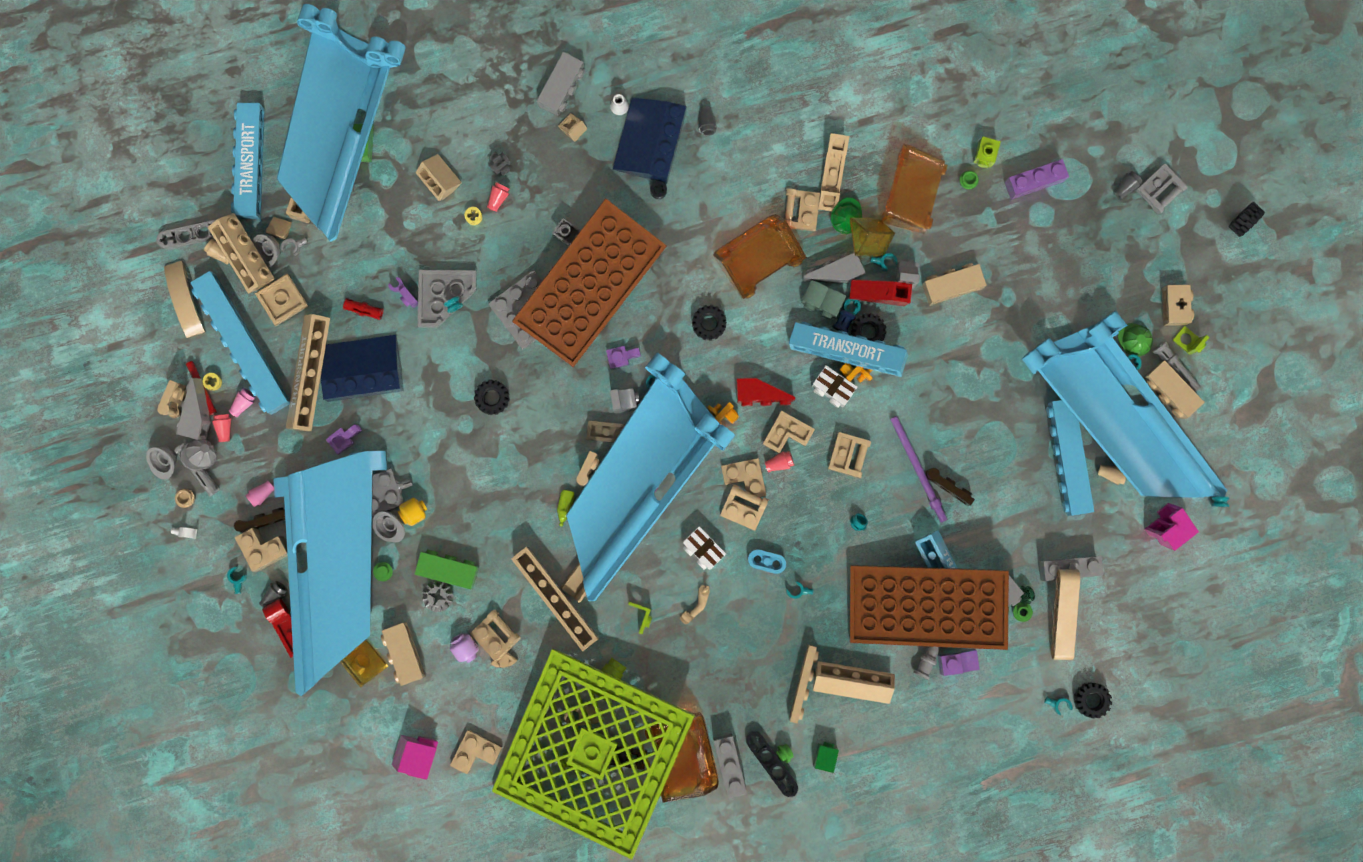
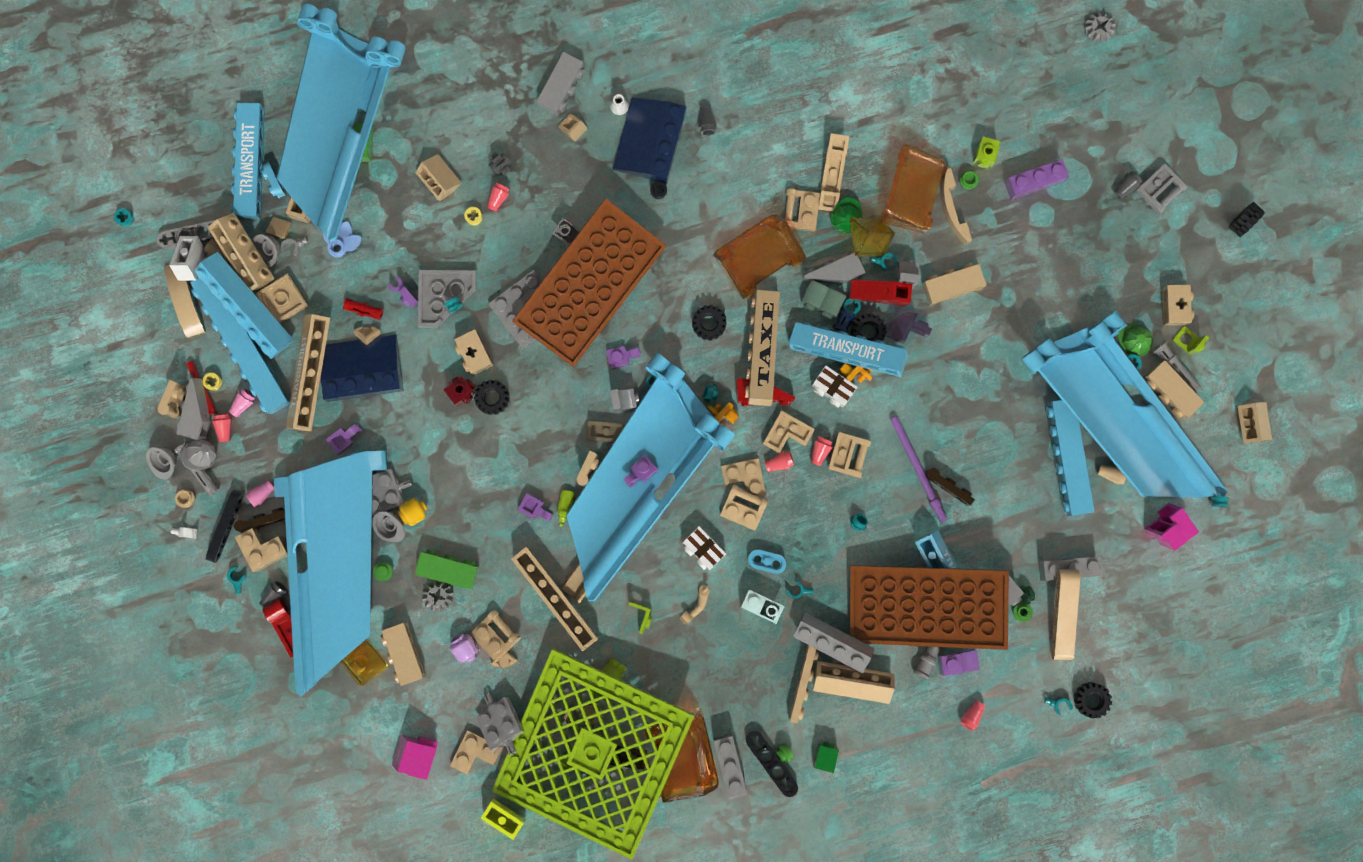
none -> teal bush [114,208,134,227]
none -> white brick [169,236,206,280]
none -> medium azure brick [195,252,294,359]
none -> black beam [206,489,244,563]
none -> medium azure plate [261,161,286,198]
none -> light blue plate [323,221,361,258]
none -> tan tile [353,327,381,345]
none -> dark red brick [443,376,475,407]
none -> tan brick [454,329,494,376]
none -> light grey plate [475,693,524,755]
none -> neon yellow brick [480,798,526,840]
none -> medium lavender plate [517,493,553,522]
none -> medium lavender plate [623,455,658,488]
none -> teal plate [703,384,719,403]
none -> light aqua slope [740,589,785,624]
none -> tan brick [745,290,780,406]
none -> light grey brick [793,612,875,673]
none -> coral cone [811,436,833,466]
none -> clear purple brick [886,312,932,344]
none -> tan slope [941,168,972,245]
none -> coral cone [960,701,986,731]
none -> light grey gear [1085,12,1116,42]
none -> tan brick [1238,402,1272,444]

